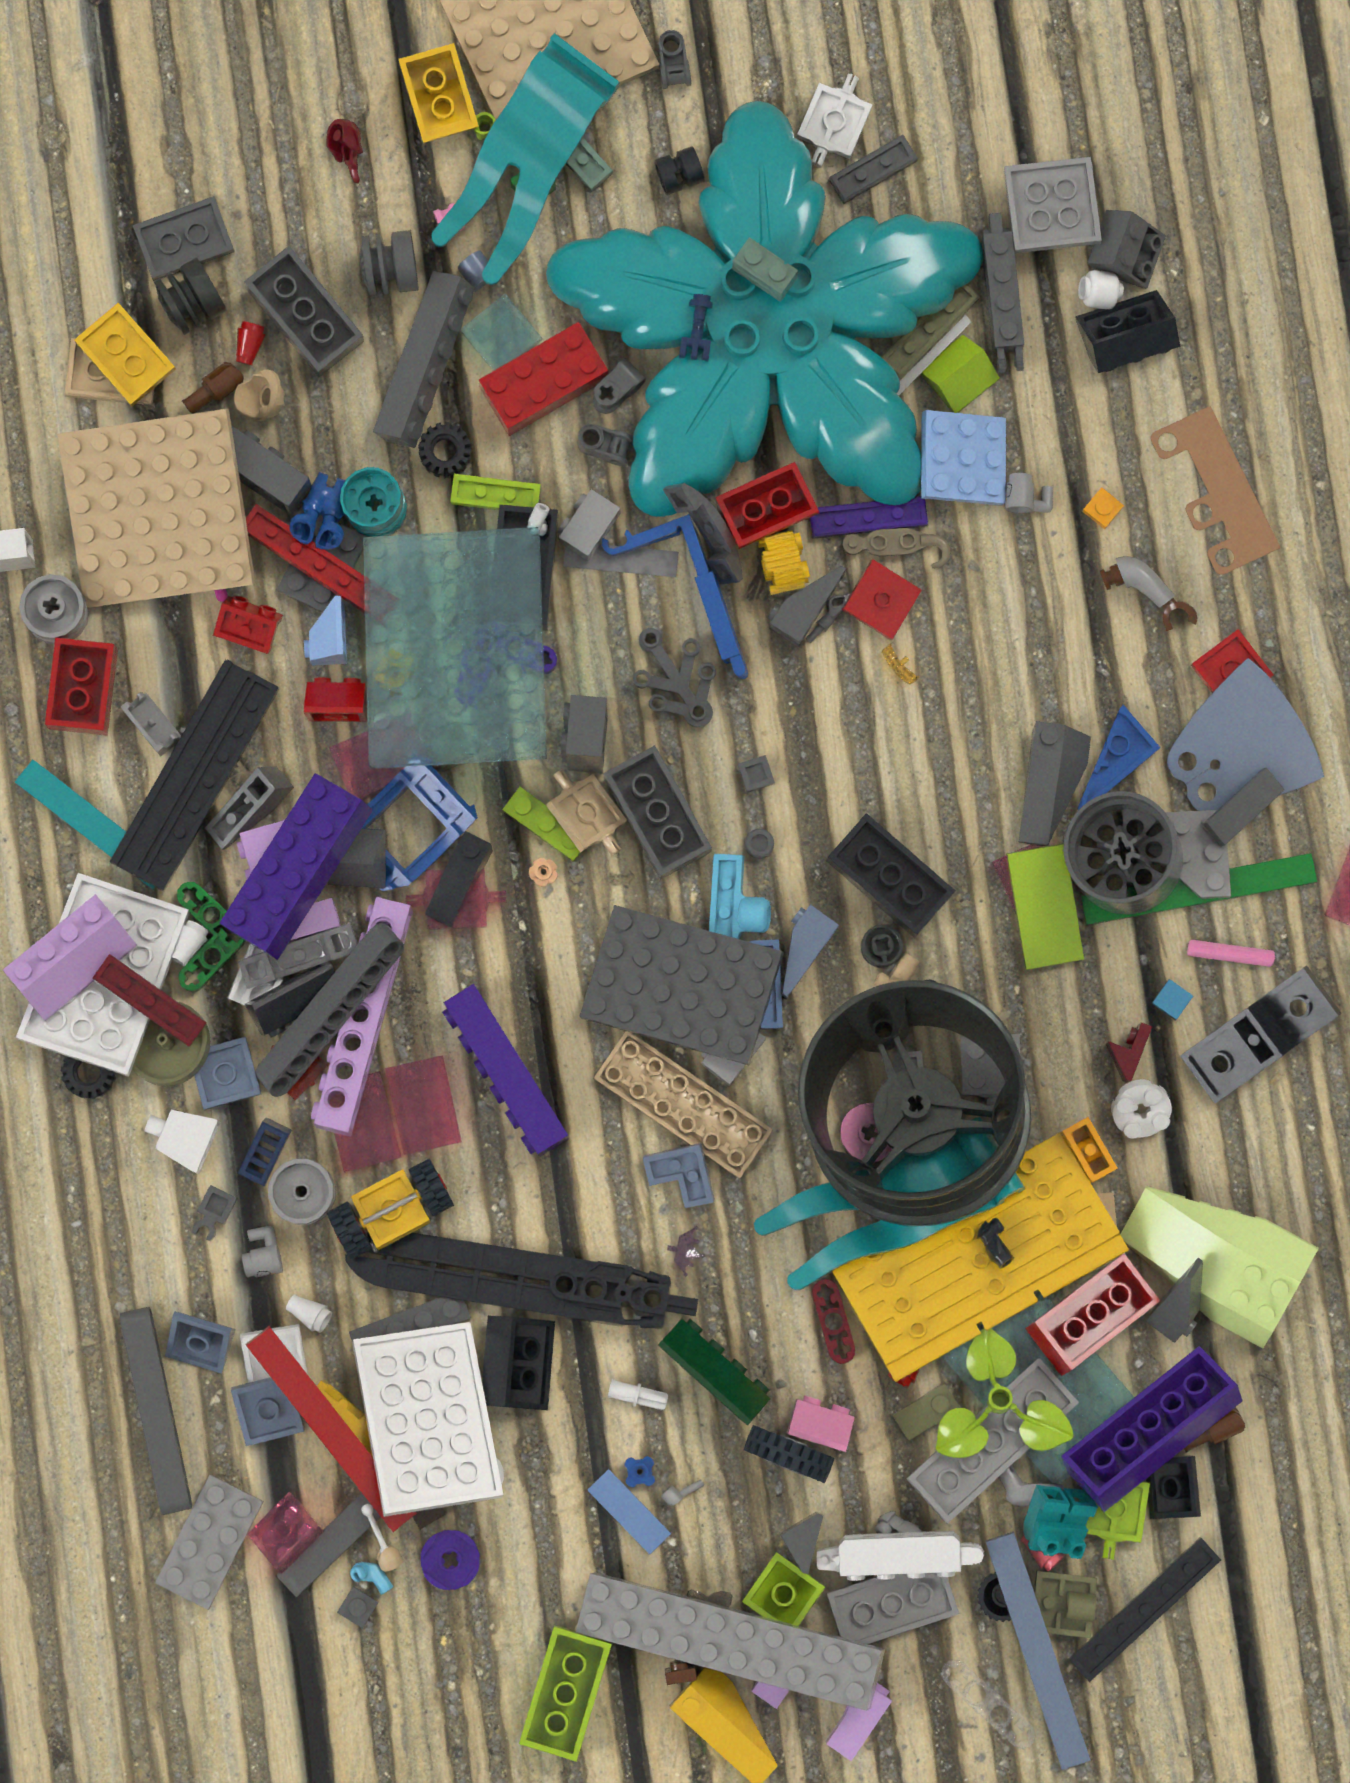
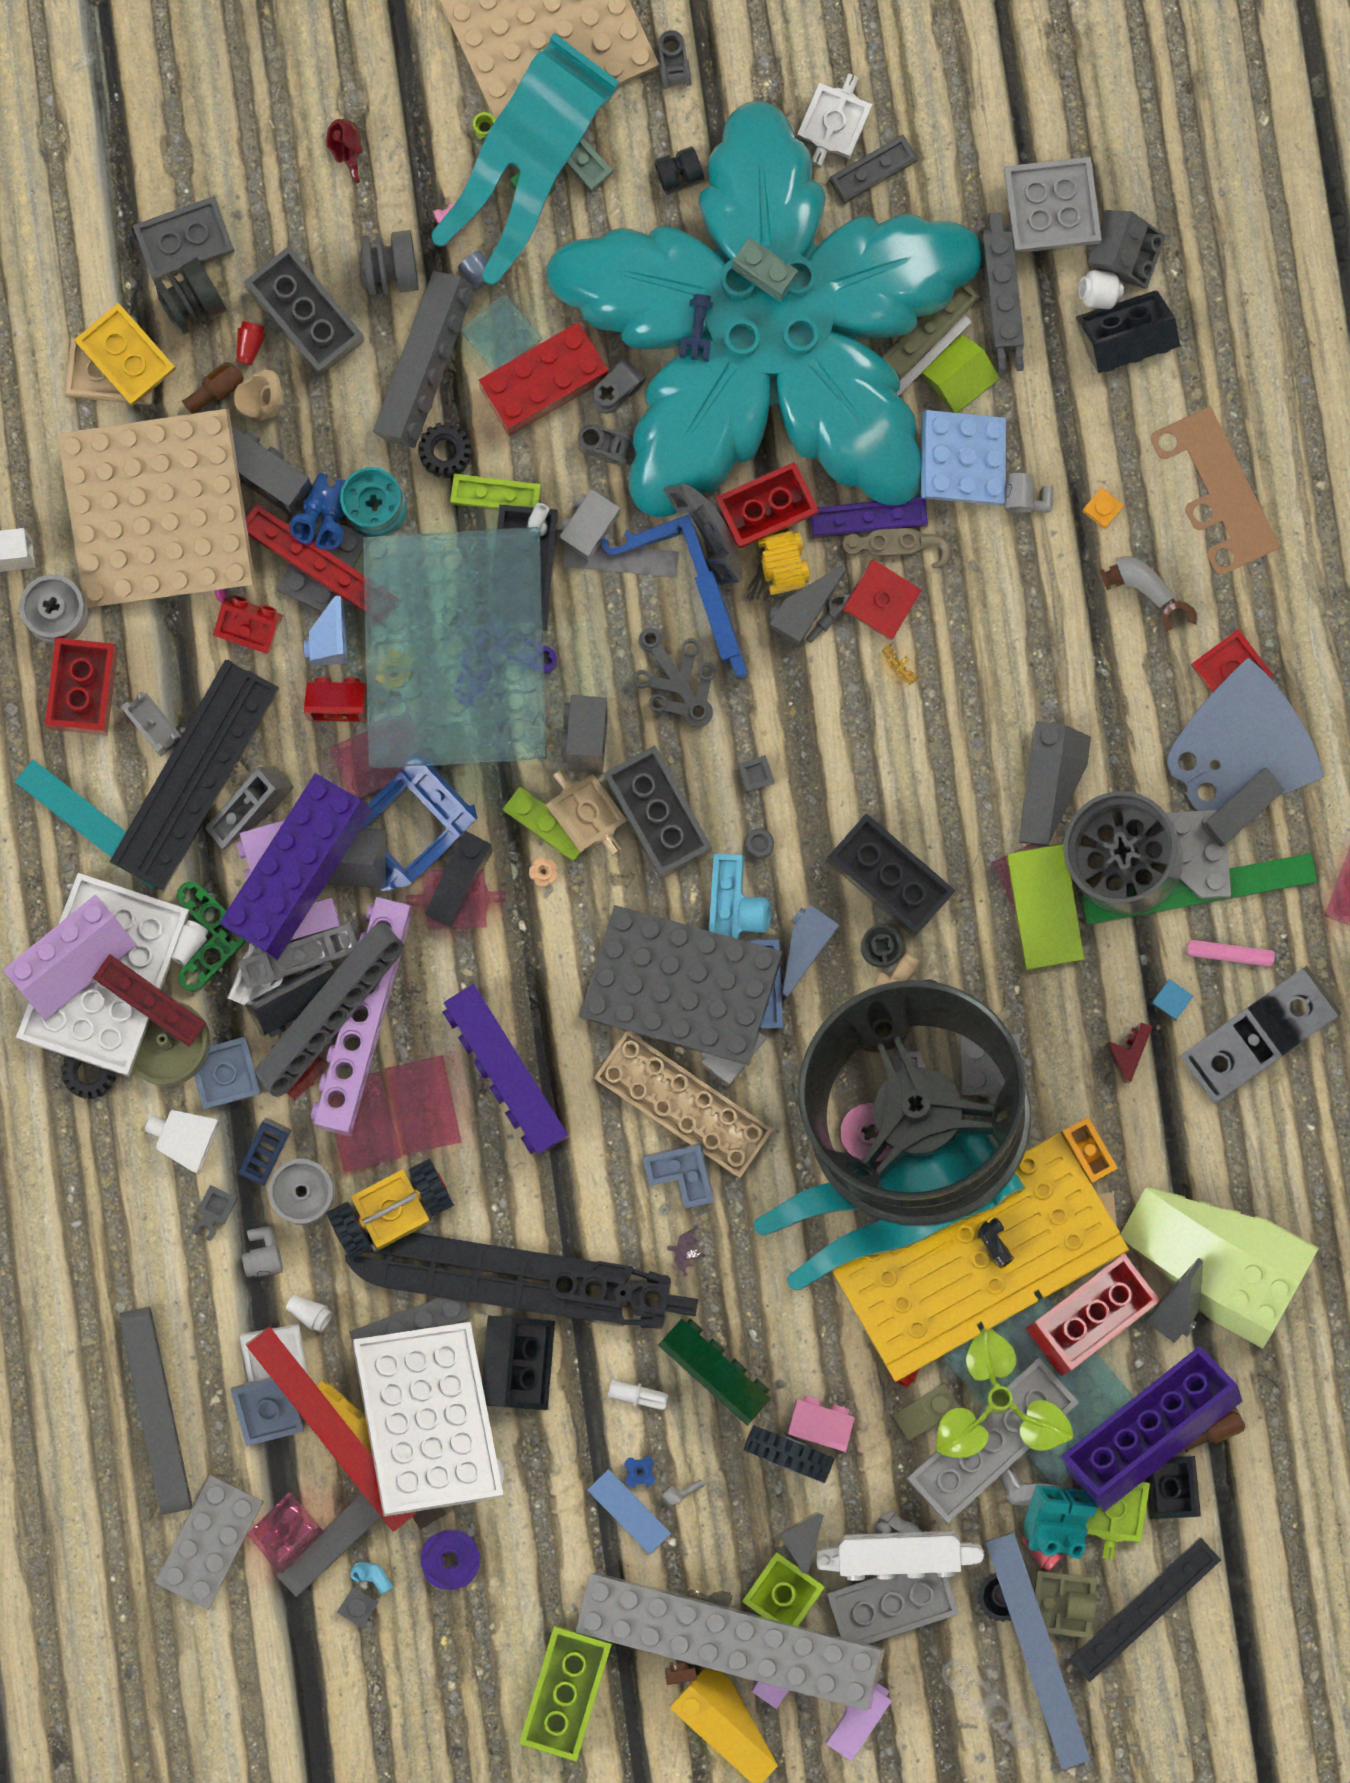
sand blue slope [165,1311,236,1374] -> none
hinge [362,1504,403,1571] -> none
yellow slope [399,43,479,143] -> none
dark red beam [812,1279,855,1364] -> none
blue wing [1077,705,1161,810] -> none
white plate [1111,1079,1172,1139] -> none

